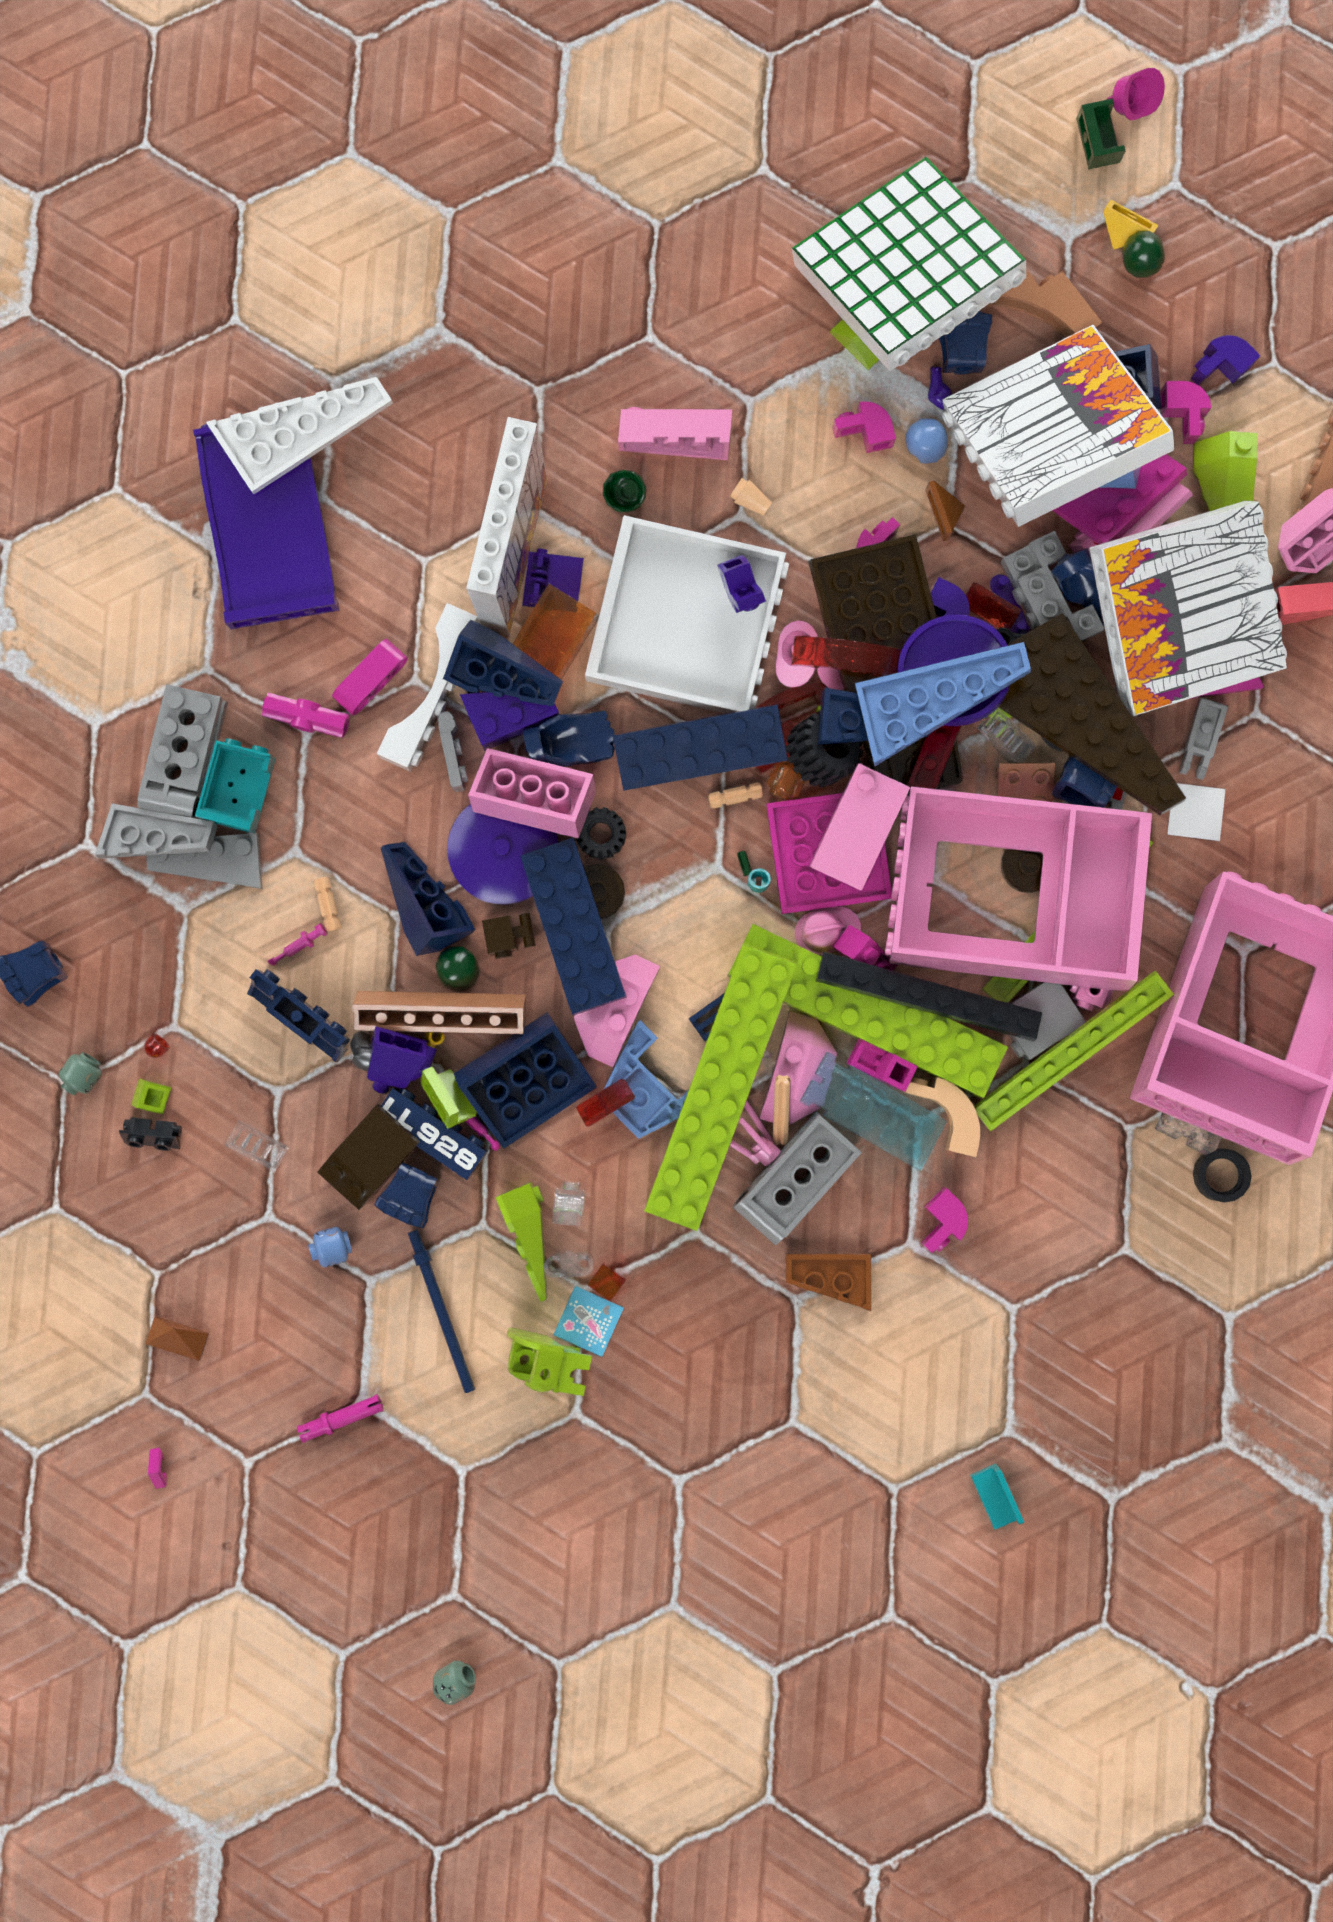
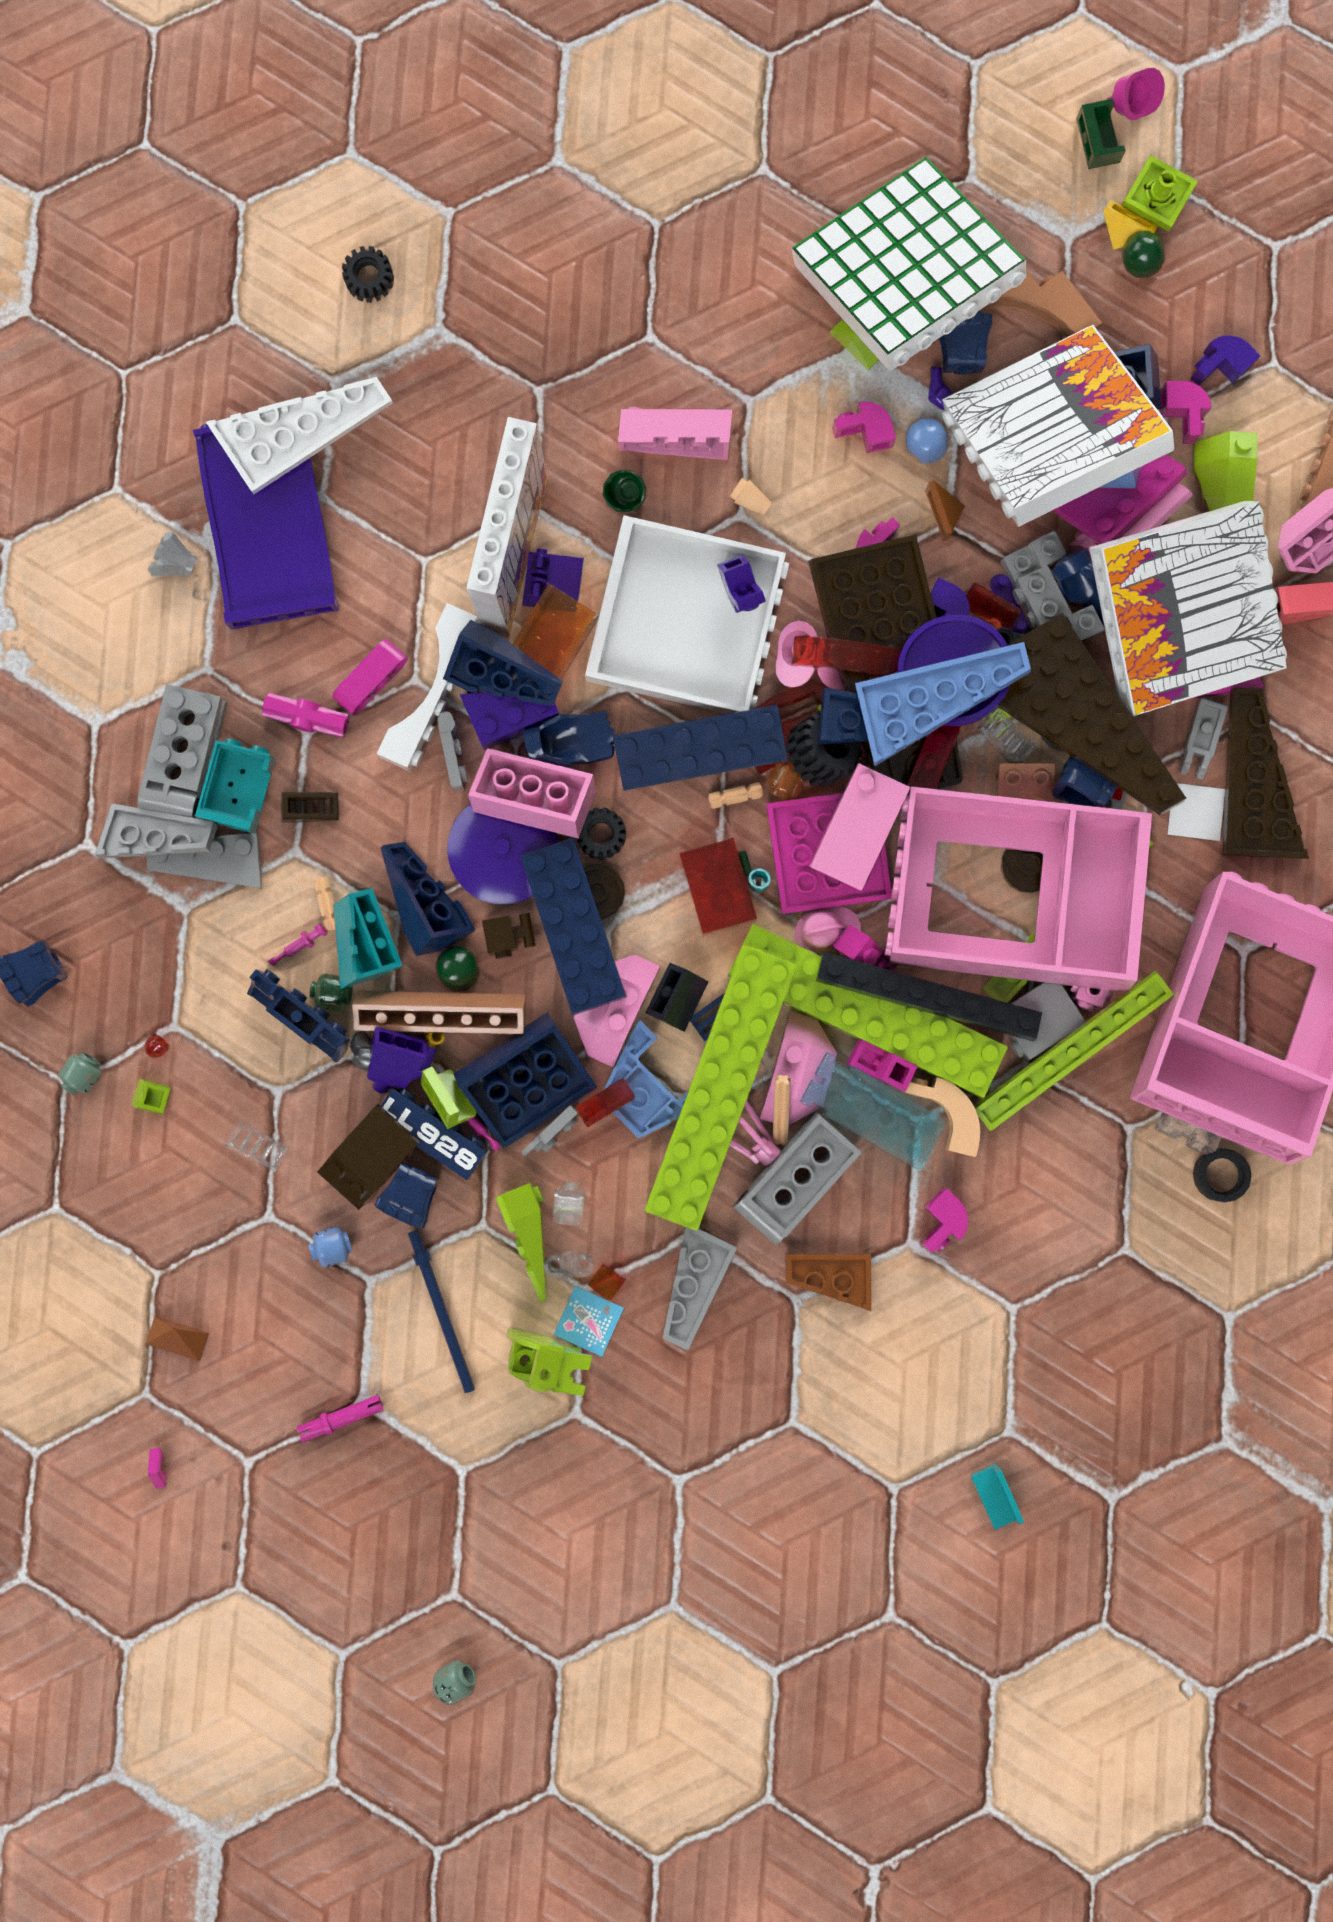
black hinge [119,1117,182,1151] -> none
none -> light grey rock [148,532,197,578]
none -> dark brown slope [281,792,339,823]
none -> clear green head [310,973,353,1012]
none -> teal wedge [334,888,403,989]
none -> black tyre [342,246,394,303]
none -> light grey hinge [521,1105,579,1156]
none -> black brick [645,963,709,1032]
none -> light grey wing [663,1227,737,1351]
none -> clear red brick [679,838,757,937]
none -> lime plate [1121,155,1198,232]
none -> dark brown wing [1223,687,1309,860]

